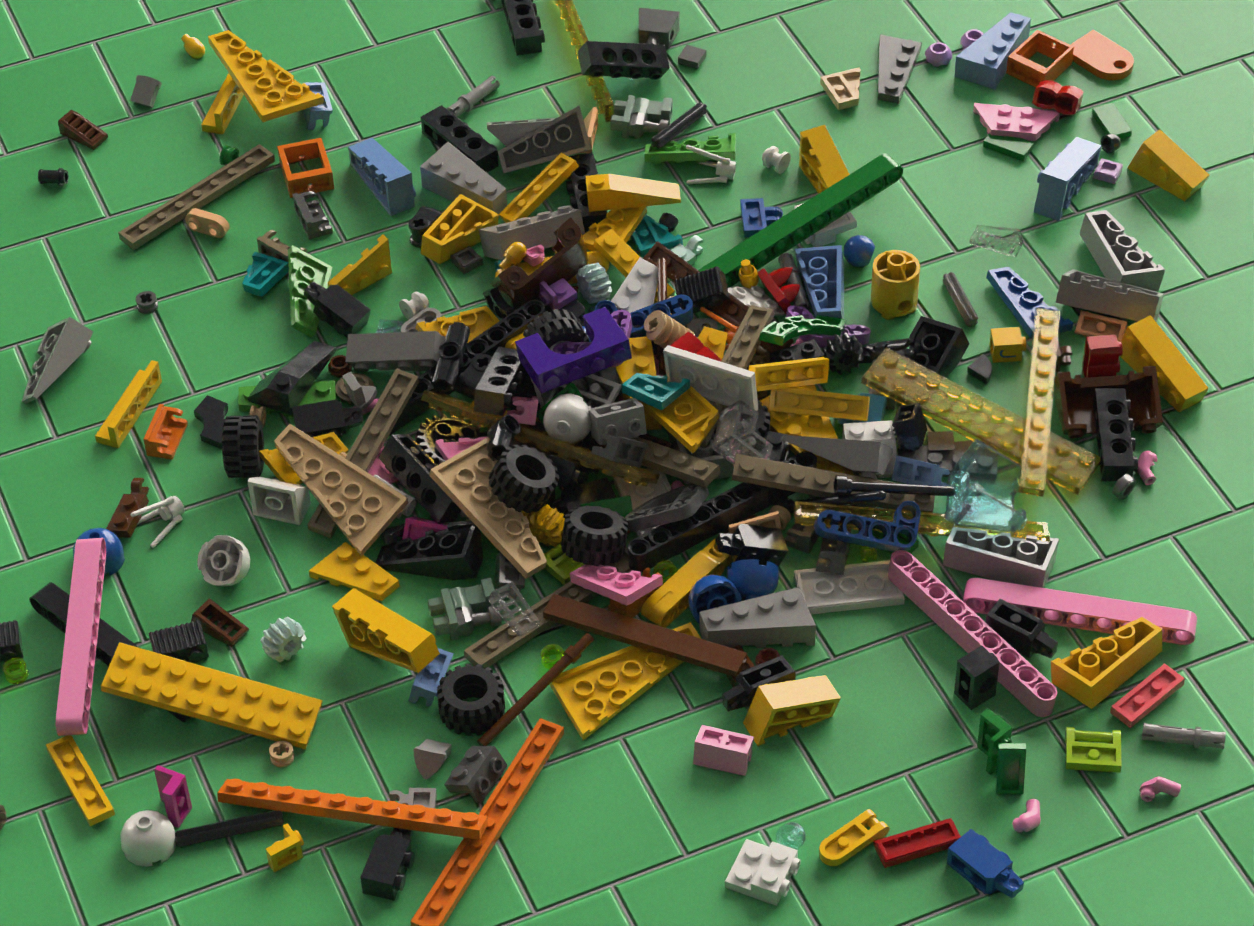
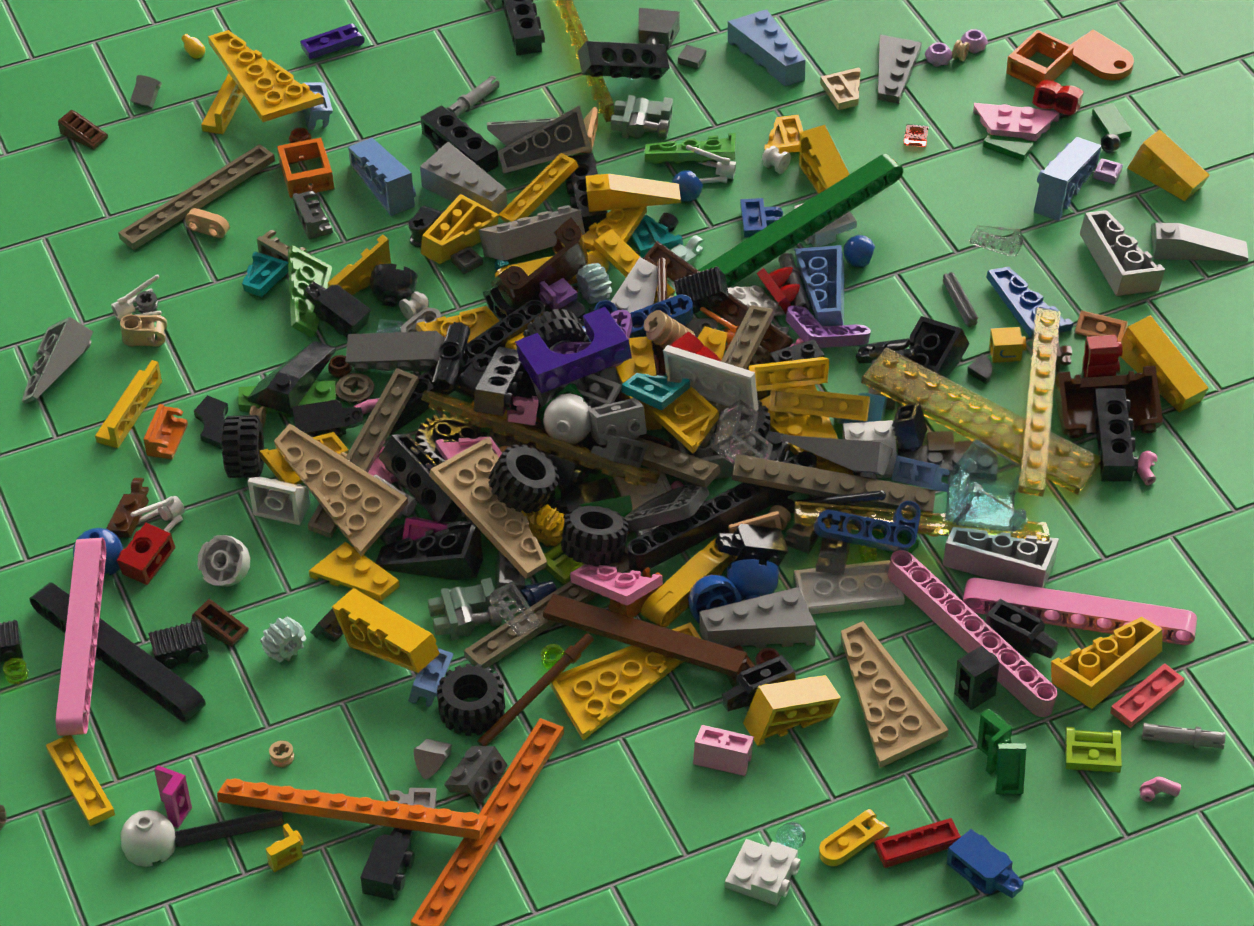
black pin [38,168,69,186] -> none
yellow plate [101,642,323,750] -> none
green bush [219,145,239,165] -> none
light grey tile [342,372,377,410] -> none
black piece [487,415,521,461] -> none
yellow cylinder [498,242,527,271] -> none
bright pink tile [523,245,545,266] -> none
black axle [651,102,707,149] -> none
clear neon green bush [653,560,678,584] -> none
yellow cylinder [739,259,759,289] -> none
green tile [759,315,847,346] -> none
black gear [822,332,863,375] -> none
black piece [833,475,955,496] -> none
yellow cylinder [871,250,920,320] -> none
medium blue wedge [954,12,1031,89] -> none
bright pink arm [1012,799,1041,833] -> none
light grey wedge [1055,269,1164,323] -> none
flat silver tile [1112,474,1136,499] -> none
none -> white plant [111,275,162,321]
none -> red brick [117,523,176,585]
none -> tan piece [120,315,167,347]
none -> clear red plate [289,128,311,143]
none -> dark purple plate [300,24,365,60]
none -> black hinge [310,590,350,642]
none -> black cylinder [370,264,418,307]
none -> dark blue cone [517,580,557,610]
none -> blue piece [672,170,703,202]
none -> medium blue wedge [728,9,806,86]
none -> yellow wing [764,115,803,154]
none -> tan wing [841,621,949,768]
none -> clear red tile [904,124,929,147]
none -> tan bush [952,40,970,61]
none -> light grey wedge [1151,223,1248,261]

